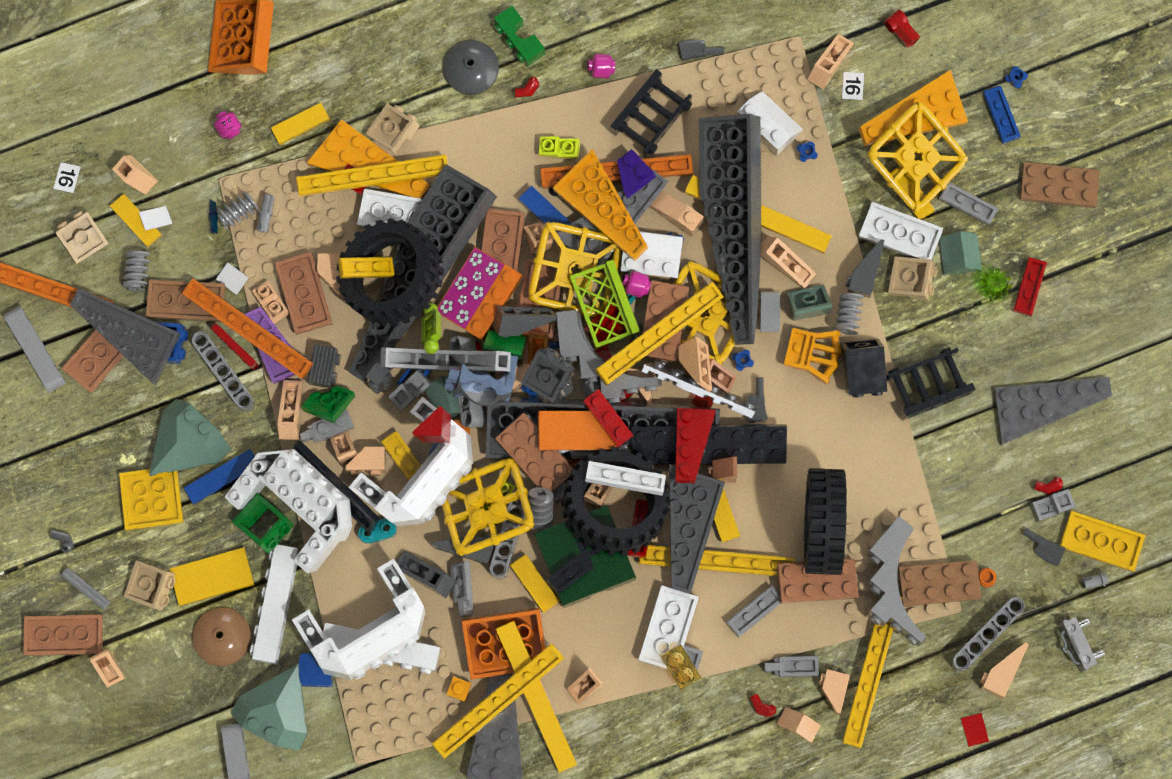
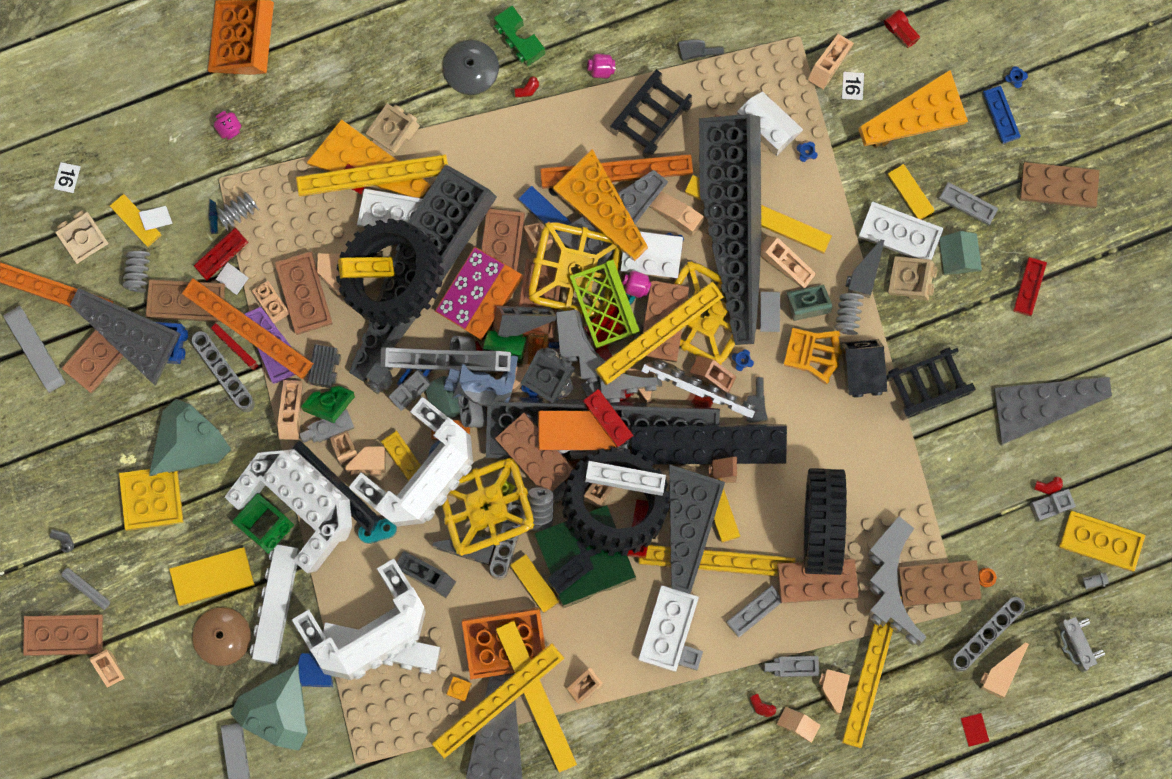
light nougat slope [112,155,158,195] -> none
tan plate [124,560,176,610] -> none
blue tile [184,449,255,505] -> none
light grey axle [256,194,275,233] -> none
yellow tile [271,103,330,145] -> none
red slope [412,406,451,443] -> none
lime plate [421,303,441,354] -> none
light grey hinge [451,561,473,617] -> none
neon yellow slope [539,136,580,159] -> none
dark purple wing [617,149,656,199] -> none
clear yellow slope [661,645,701,690] -> none
red wing [675,408,716,484] -> none
light nougat slope [678,336,712,392] -> none
yellow plate [867,102,968,212] -> none
clear neon green gear [979,268,1012,300] -> none
dark grey piece [1023,528,1066,566] -> none
none -> red tile [194,228,249,280]

